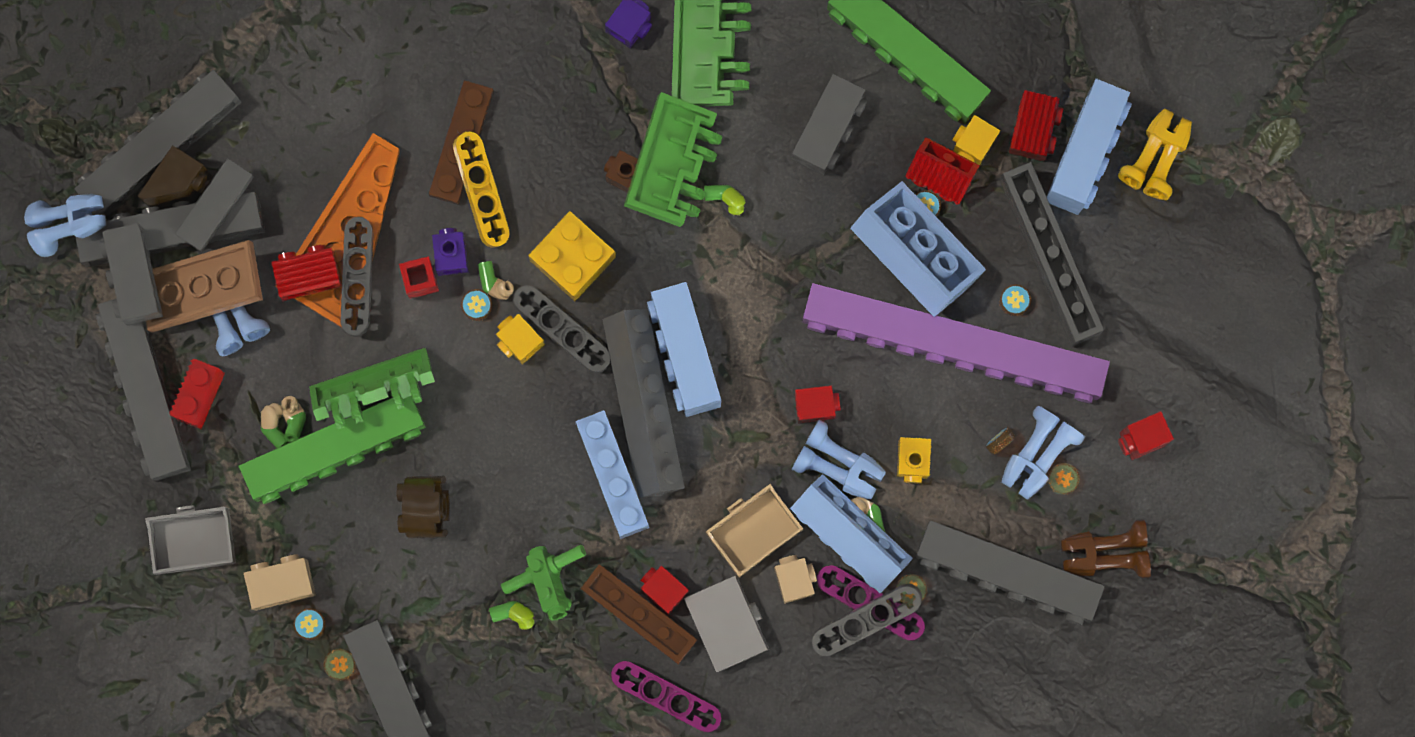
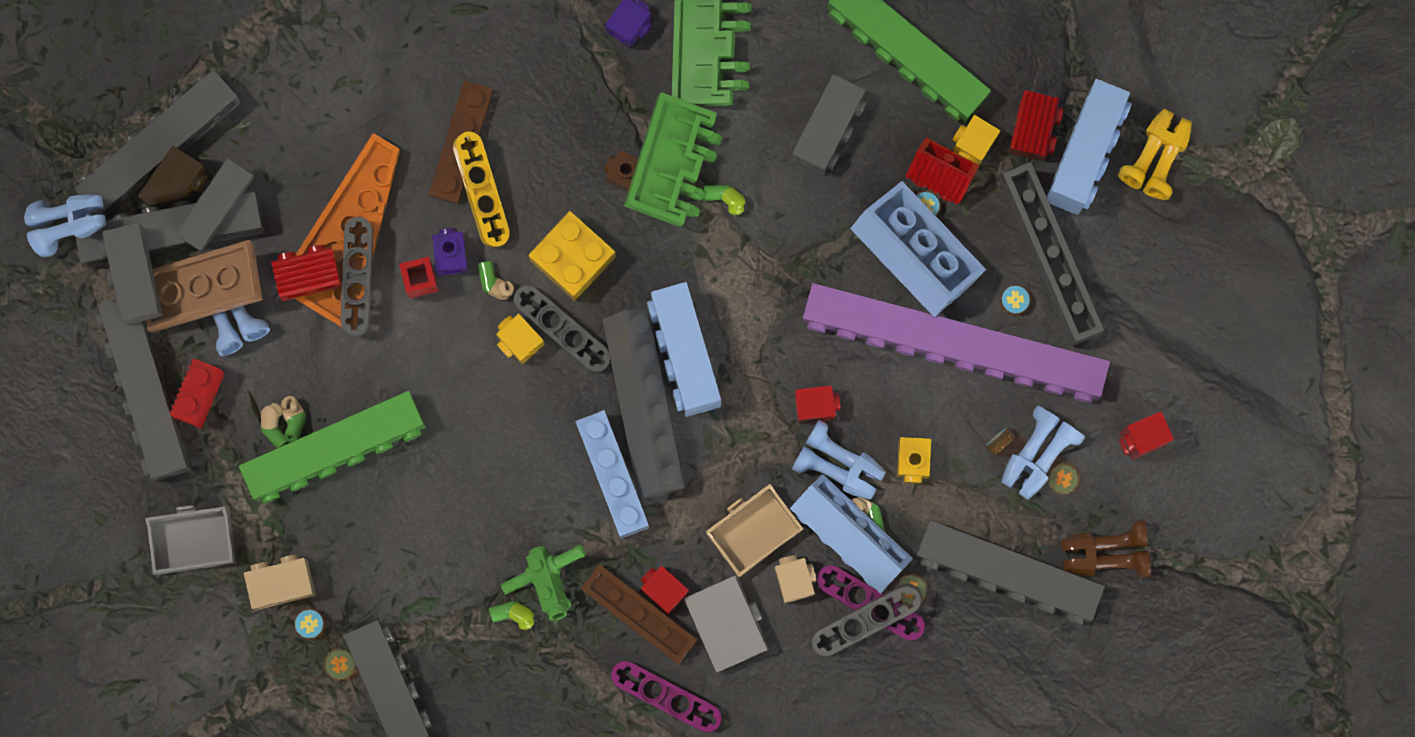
bright green hinge [309,347,435,429] -> none
dark brown brick [396,476,450,538] -> none
tile [461,289,492,321] -> none

